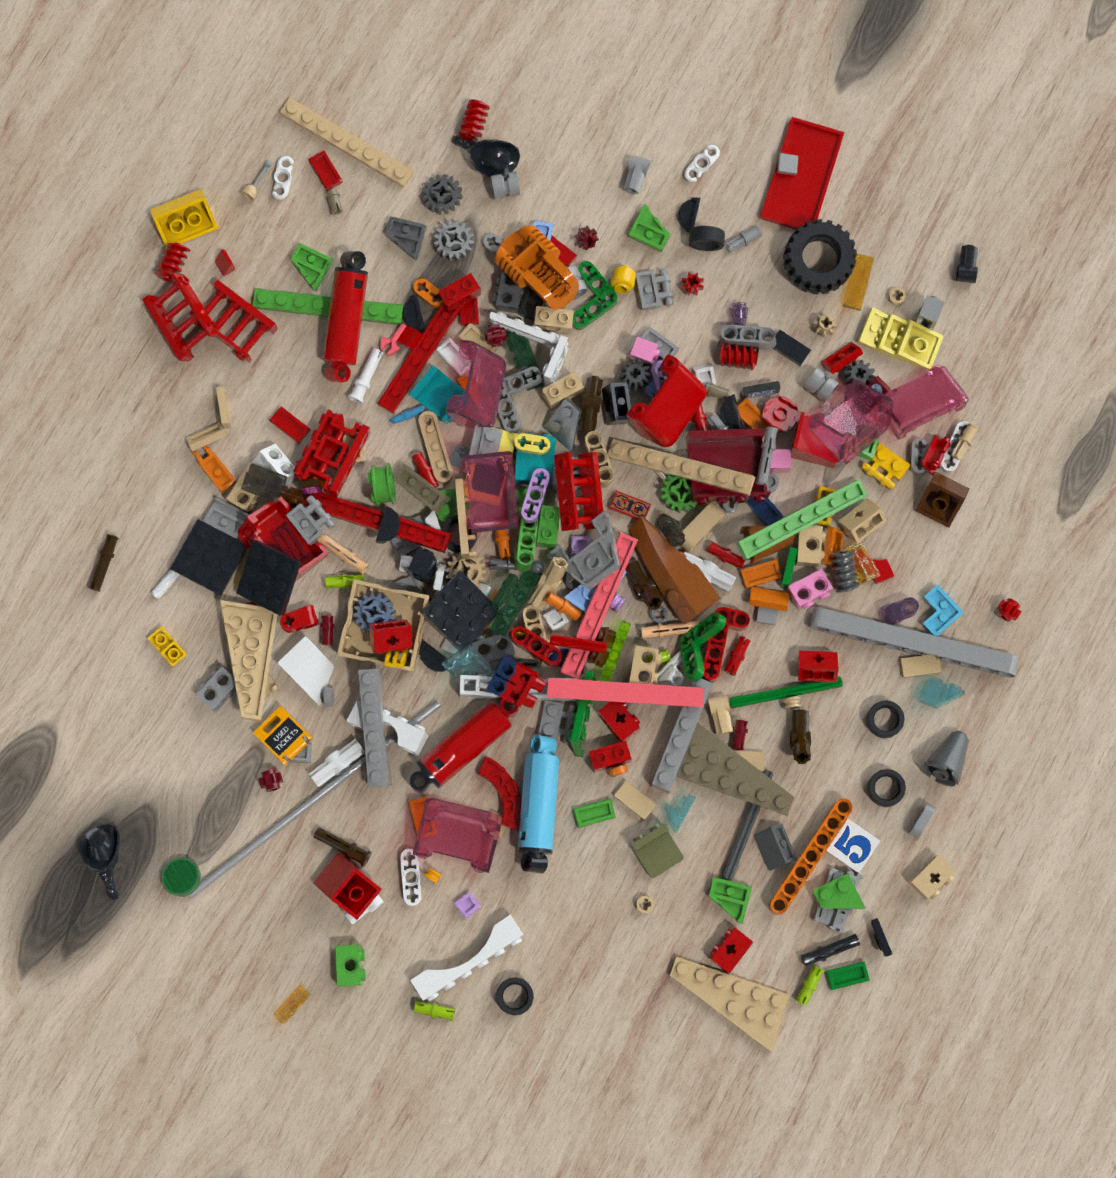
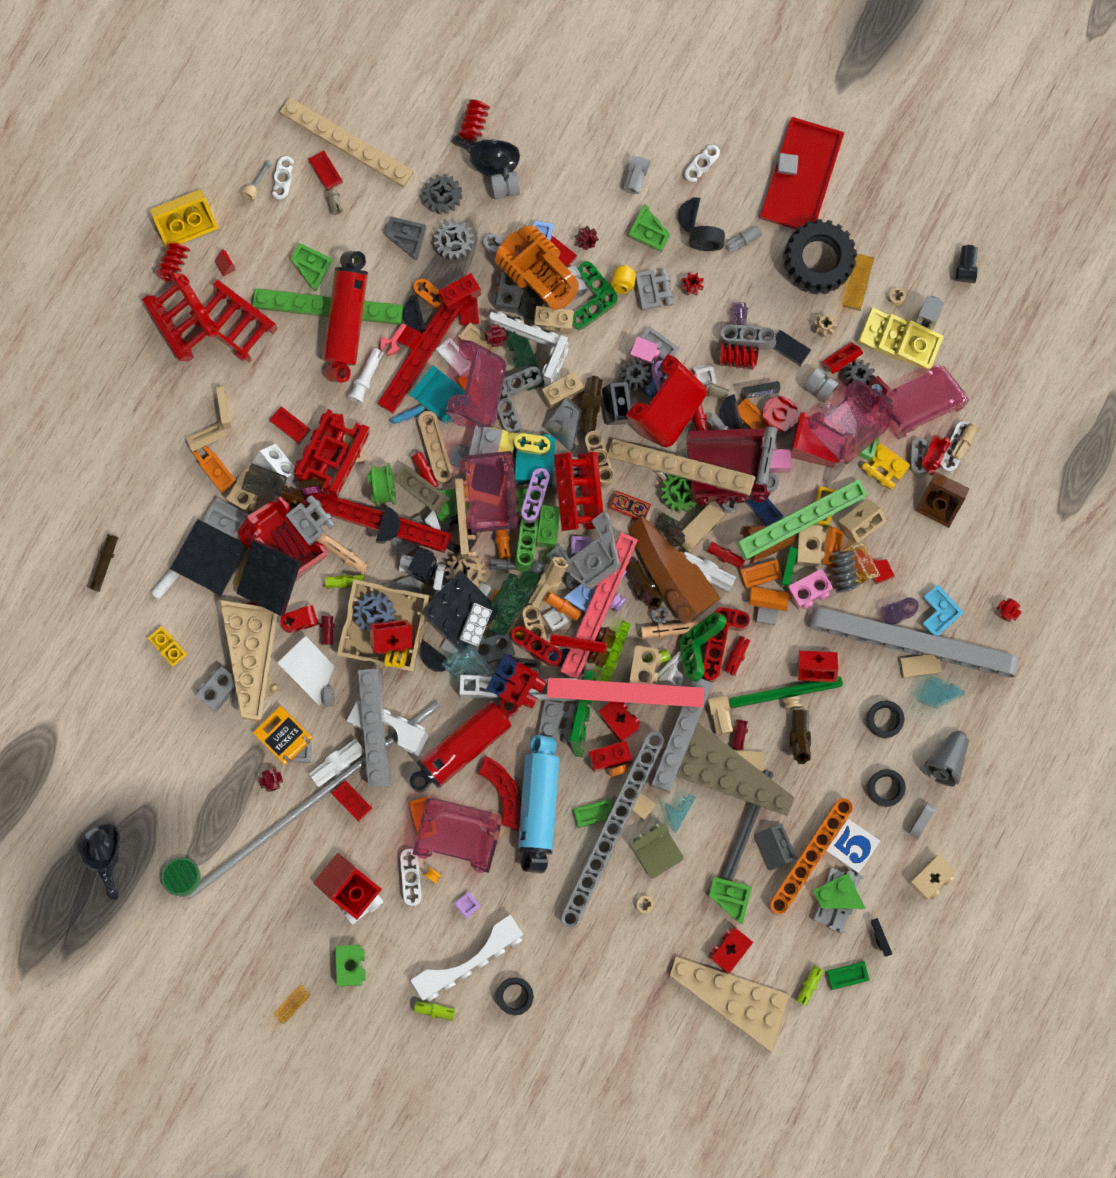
dark brown pin [313,827,372,867] -> none
black pin [800,934,860,967] -> none
none -> red plate [331,780,373,822]
none -> white tile [459,603,492,646]
none -> light grey beam [561,731,664,928]

